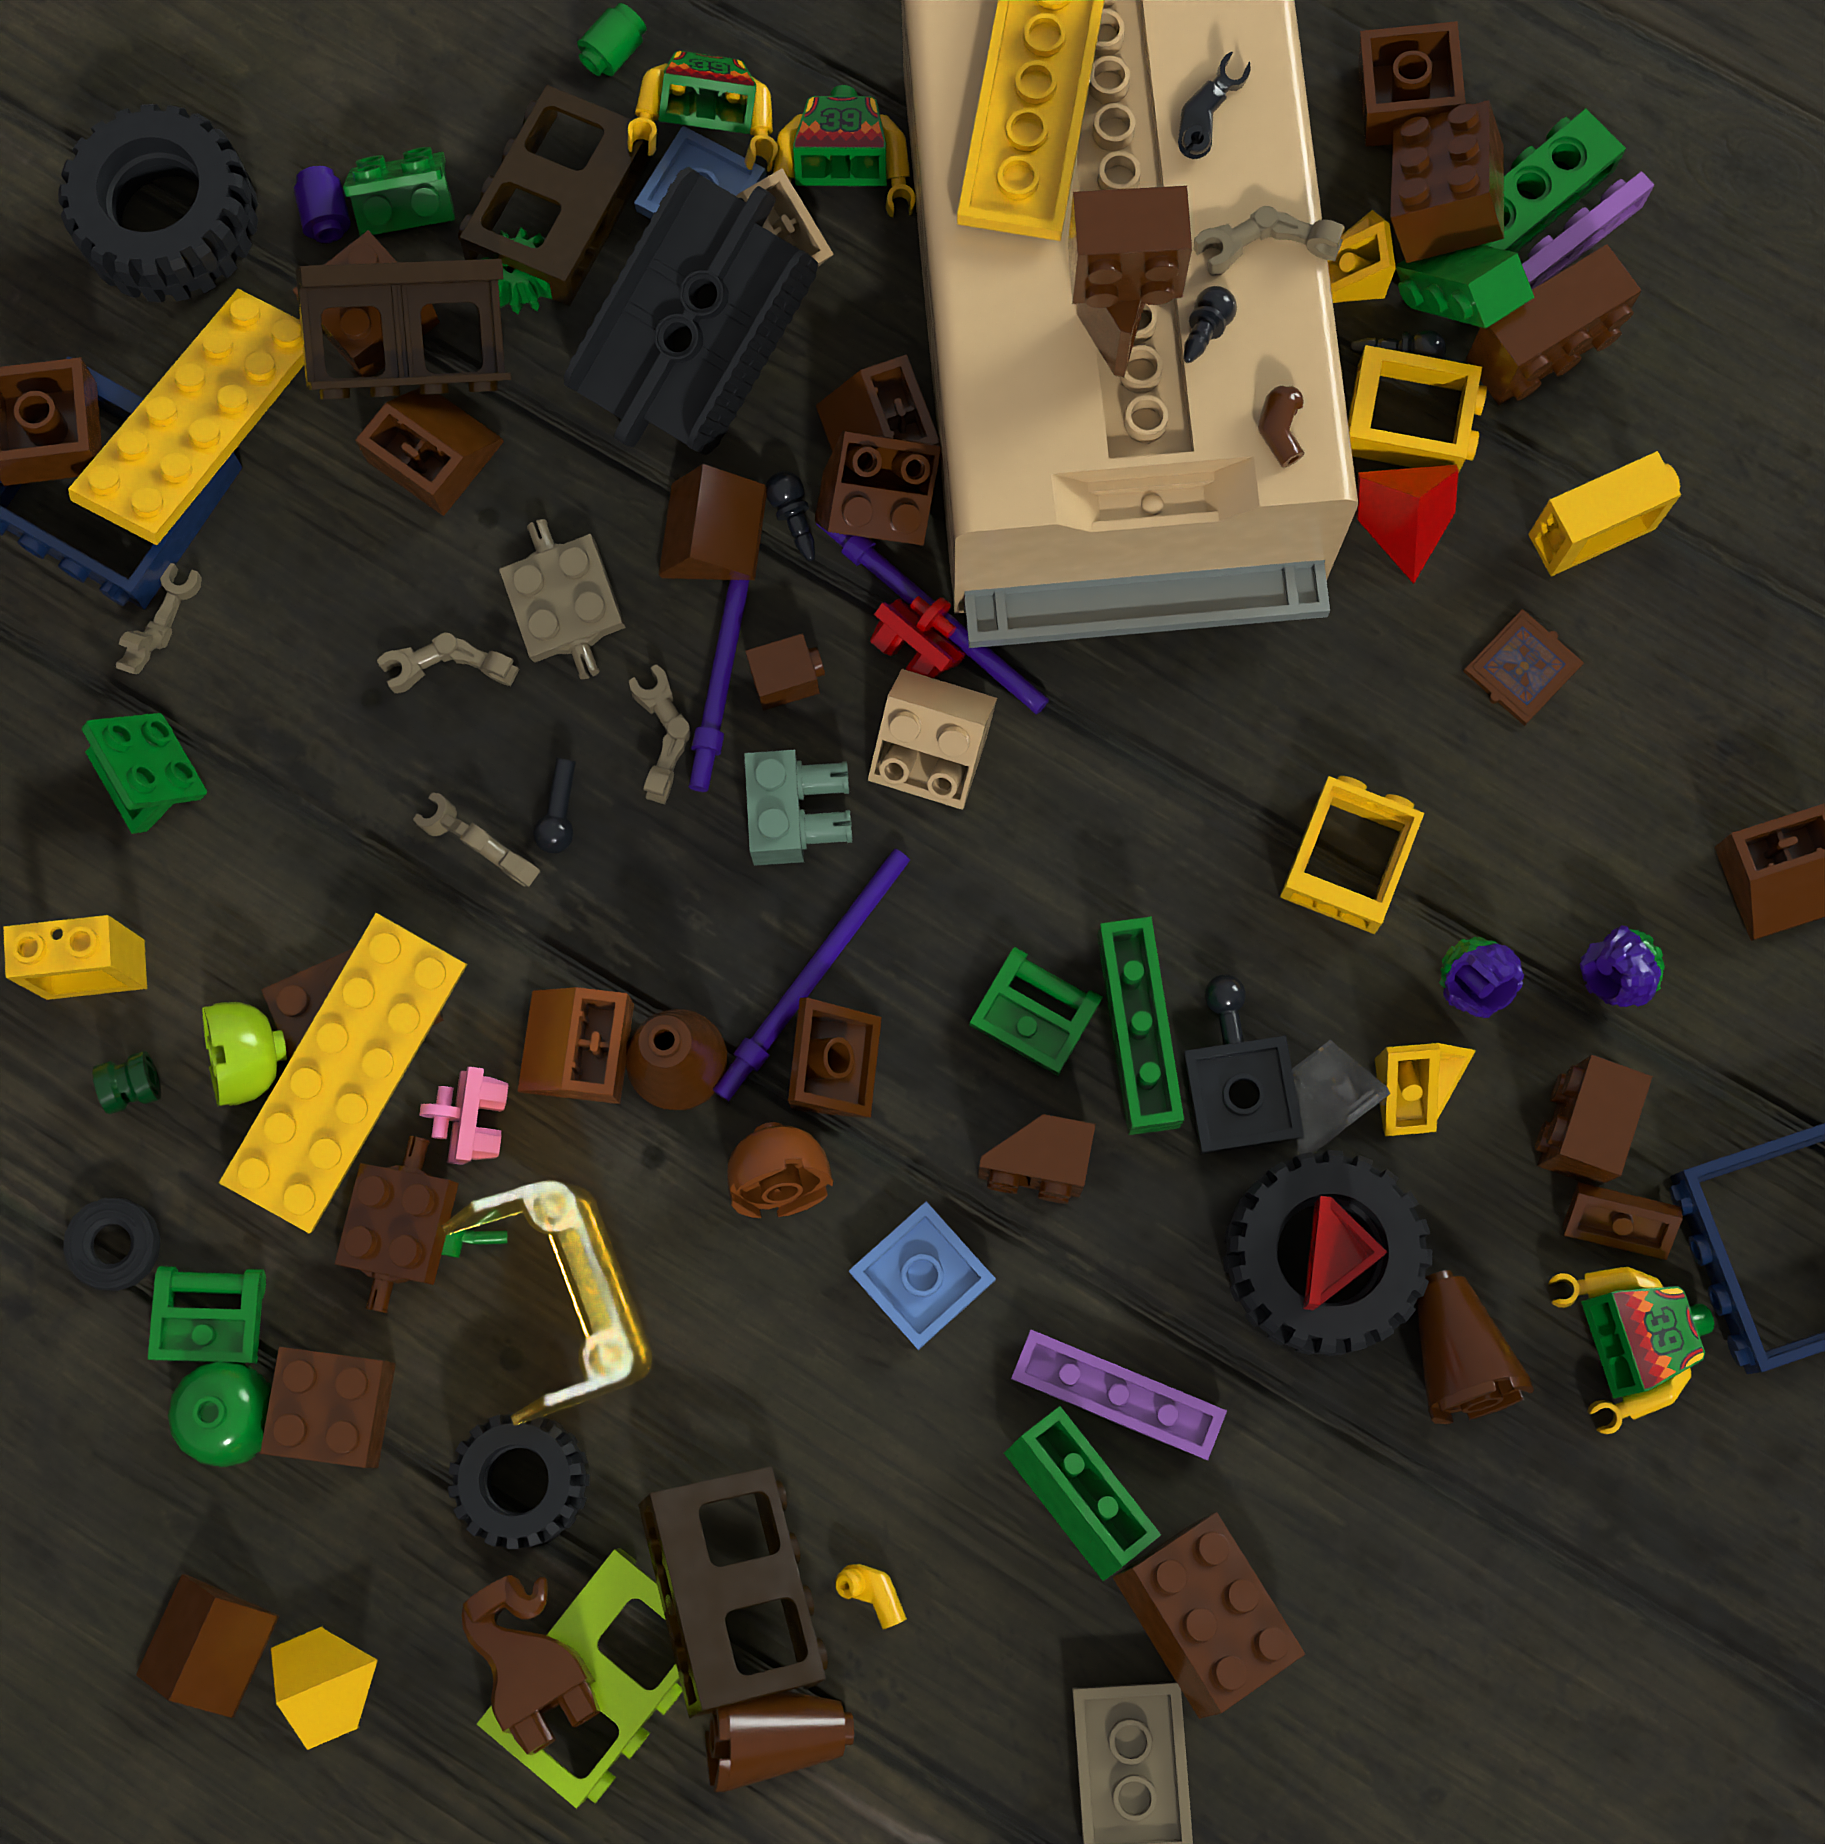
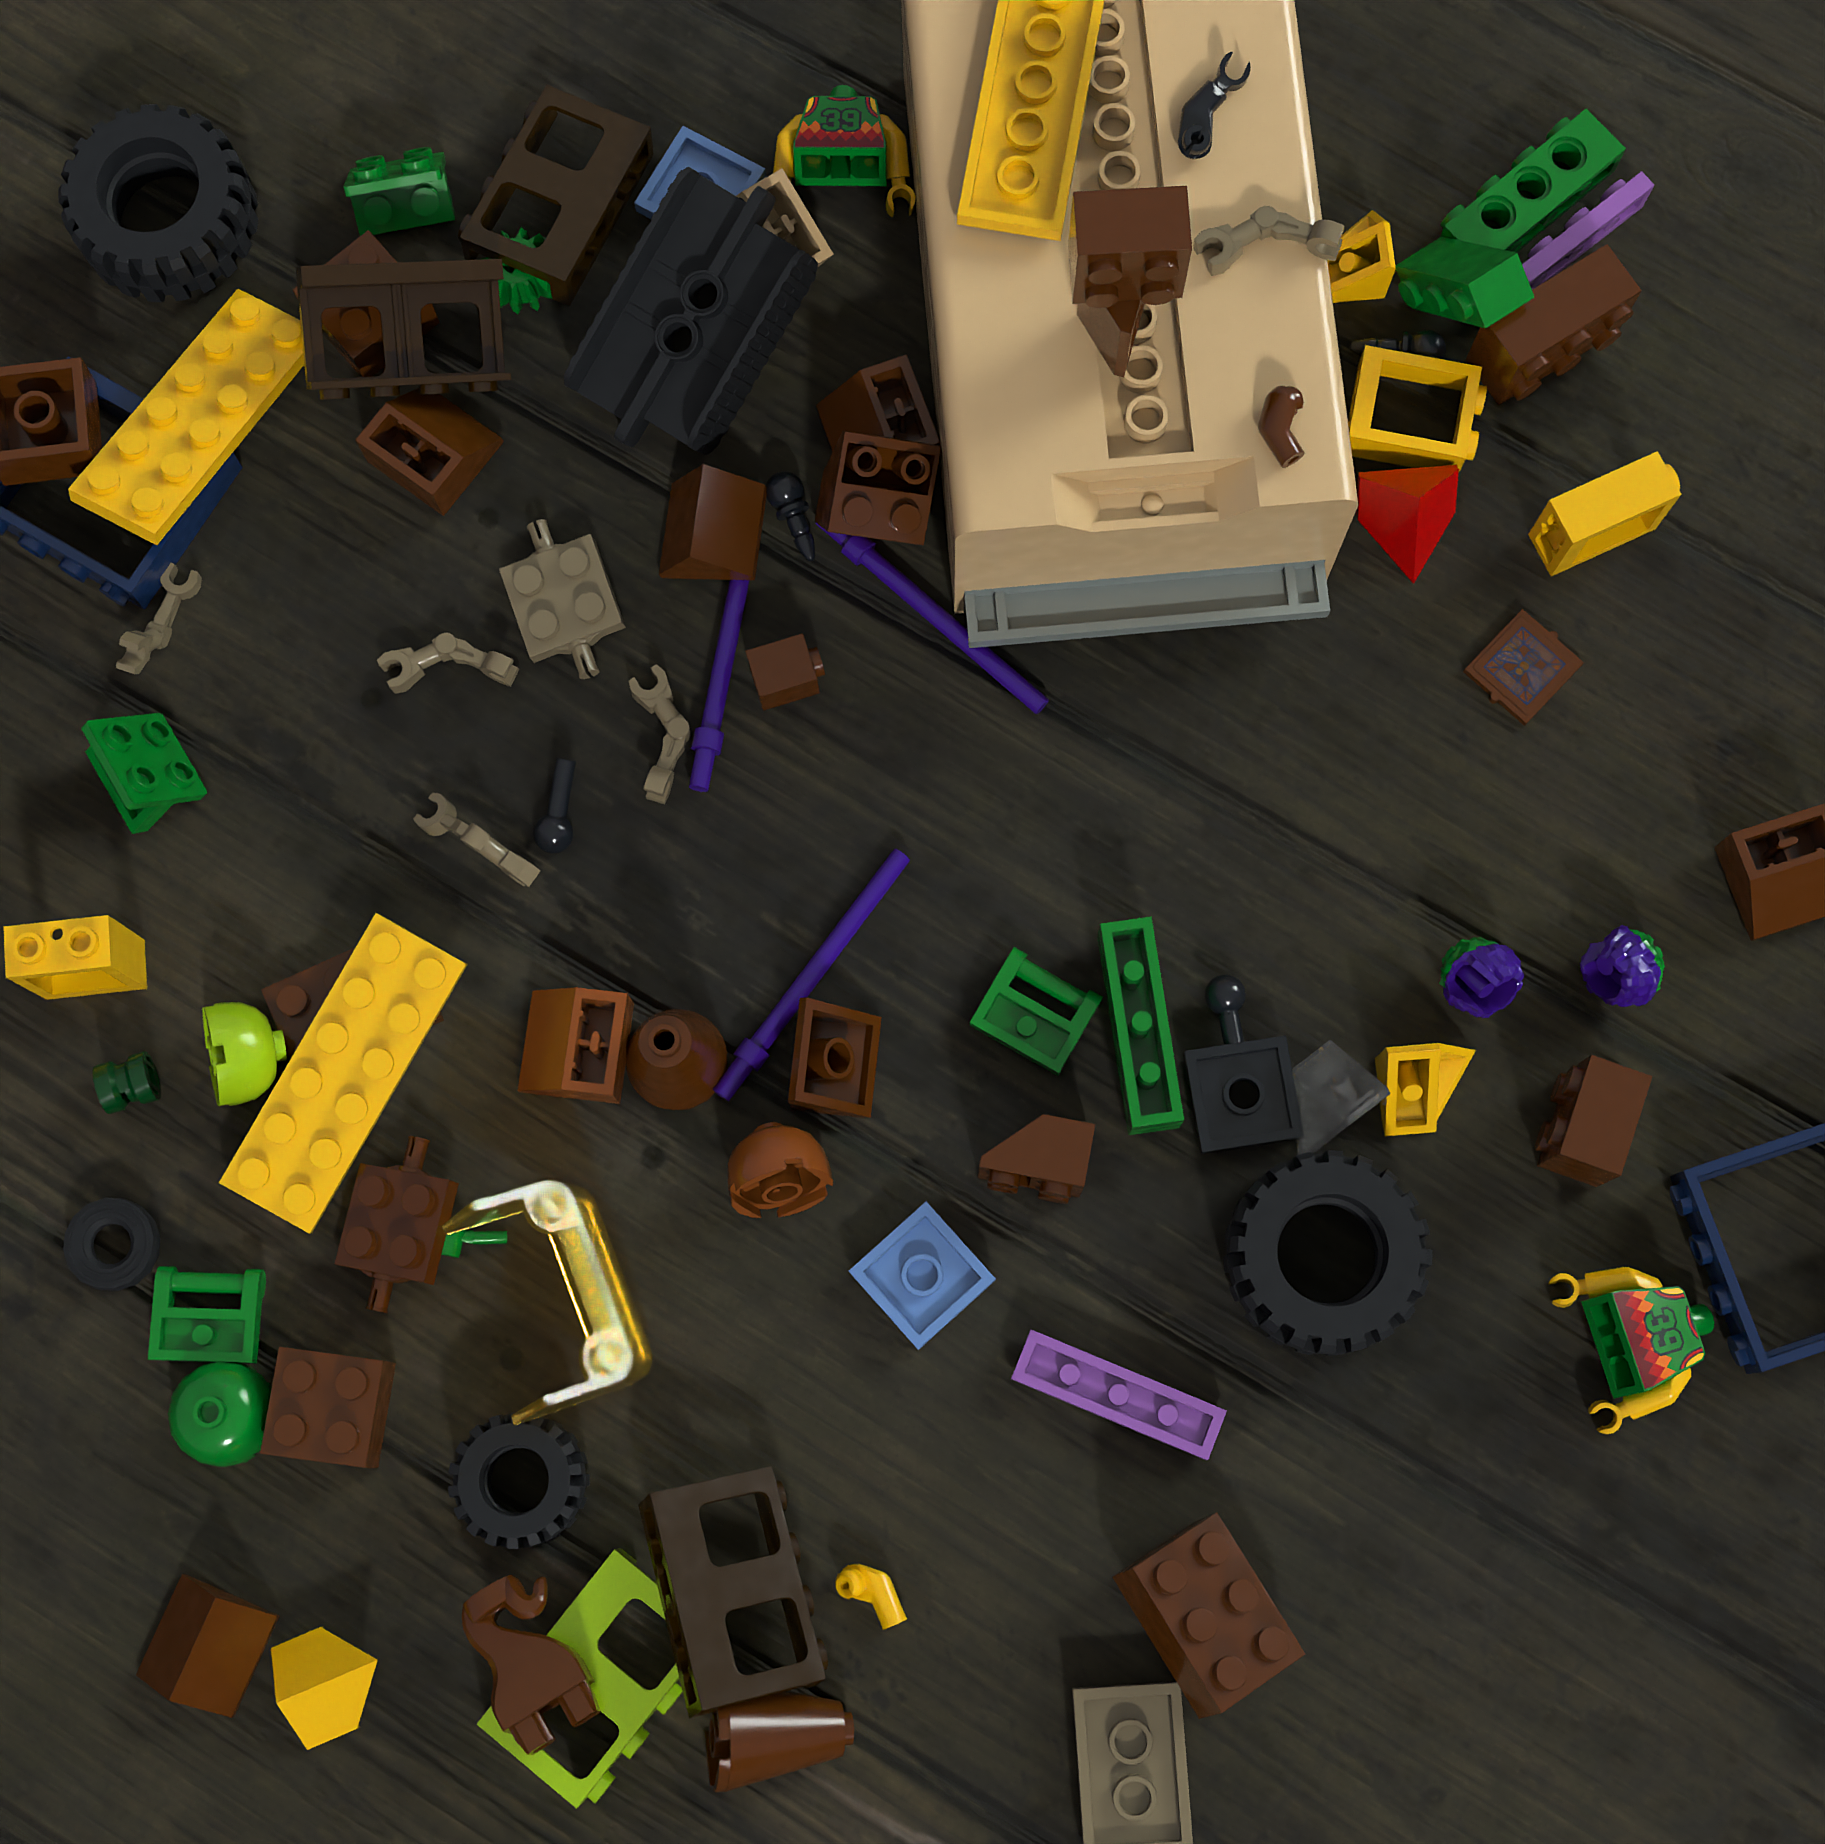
dark purple brick [293,166,351,243] -> none
bright pink hips [419,1067,509,1165] -> none
green brick [577,3,647,76] -> none
torso [628,51,778,172] -> none
sand green brick [744,750,852,866] -> none
tan slope [868,669,997,810] -> none
red hips [870,596,967,679] -> none
green brick [1004,1406,1161,1581] -> none
black bar [1183,286,1237,363] -> none
yellow window [1280,776,1424,934] -> none
red slope [1303,1196,1387,1310] -> none
reddish brown brick [1359,21,1466,147] -> none
reddish brown brick [1390,100,1504,263] -> none
reddish brown cone [1416,1270,1534,1424] -> none
reddish brown plate [1563,1182,1683,1260] -> none

